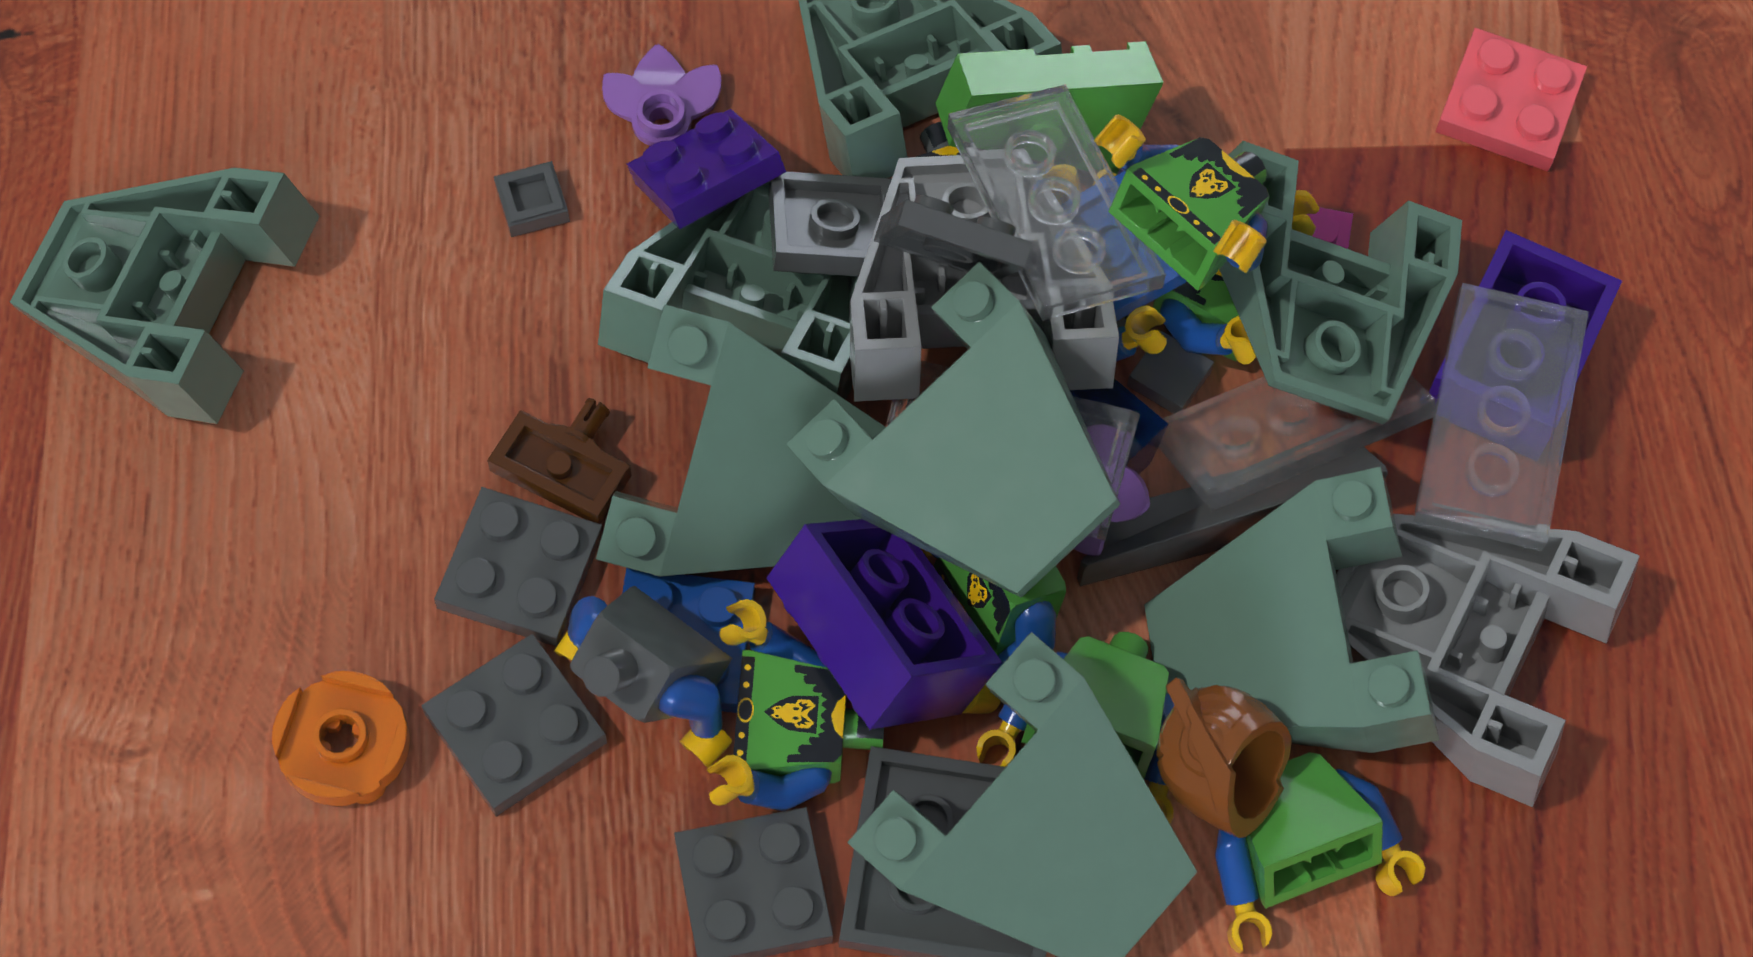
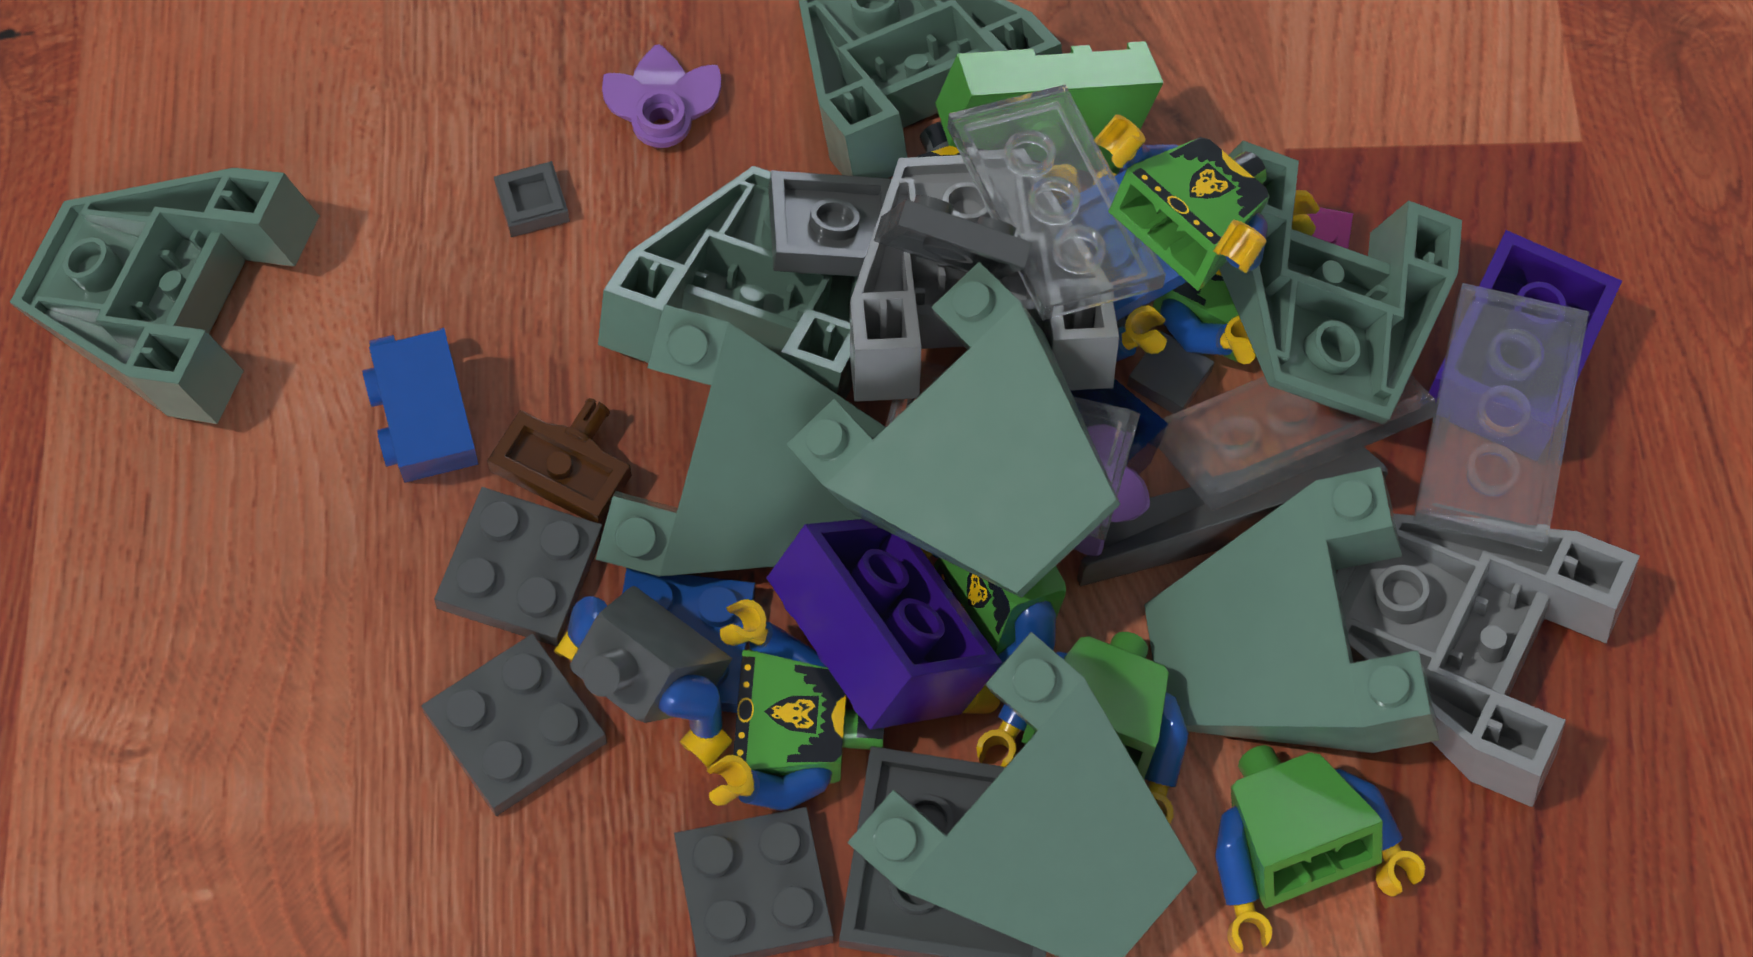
orange plate [272,671,410,806] -> none
dark purple plate [627,109,786,229] -> none
dark orange helmet [1157,677,1292,838] -> none
coral plate [1435,28,1587,172] -> none
none -> blue hinge [362,328,479,483]

